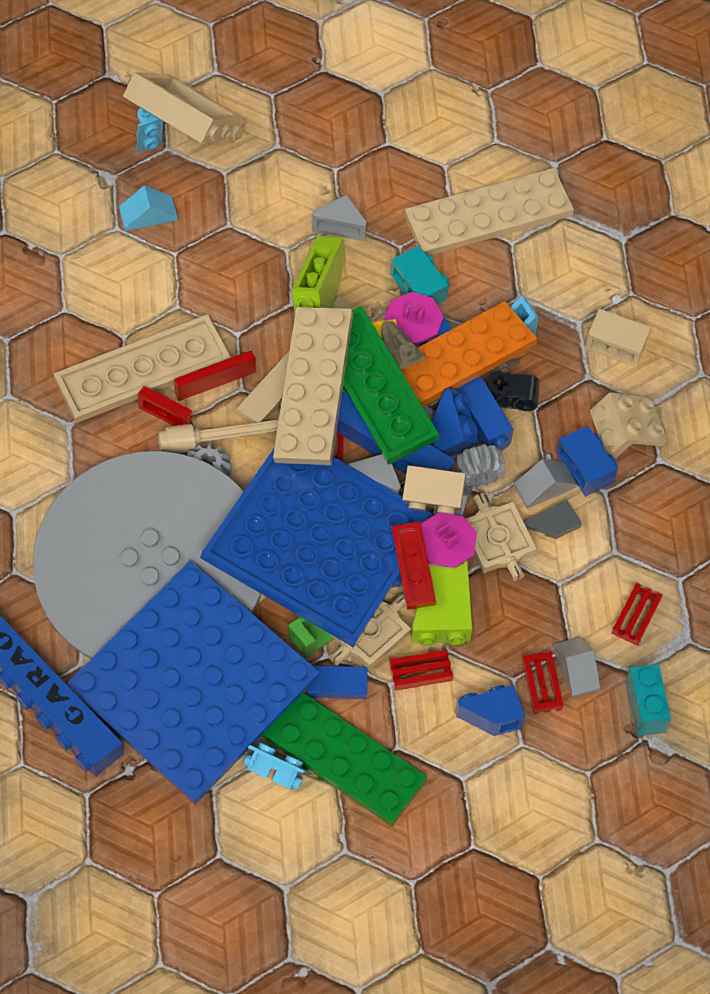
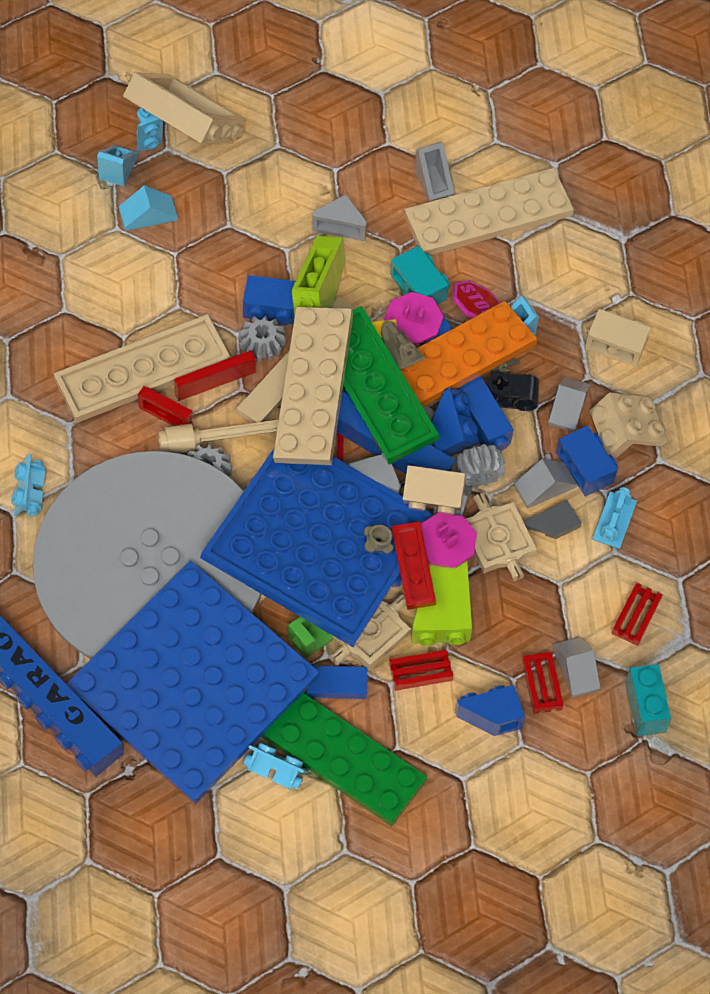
none -> medium azure hinge [11,454,46,517]
none -> medium azure slope [97,145,139,186]
none -> light grey gear [239,314,286,363]
none -> blue brick [243,275,295,325]
none -> dark tan plate [364,525,393,554]
none -> light grey slope [414,141,455,201]
none -> piece [452,281,500,319]
none -> light grey slope [548,377,591,432]
none -> medium azure hinge [593,487,637,549]

